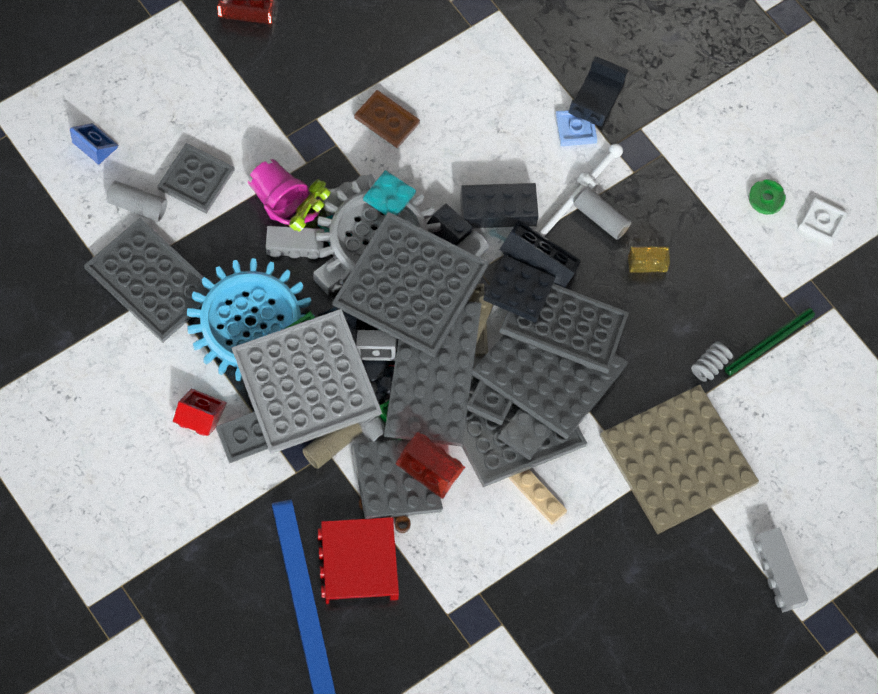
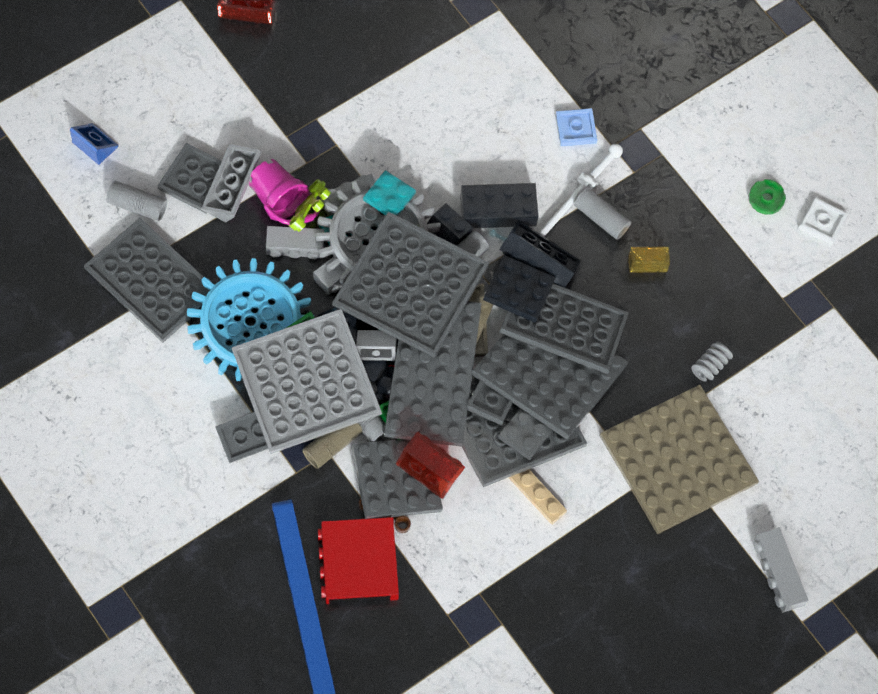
red slope [173,388,227,436] -> none
reddish brown plate [354,90,420,149] -> none
black panel [568,56,628,127] -> none
dark green axle [724,308,815,376] -> none
none -> light grey slope [201,144,262,222]

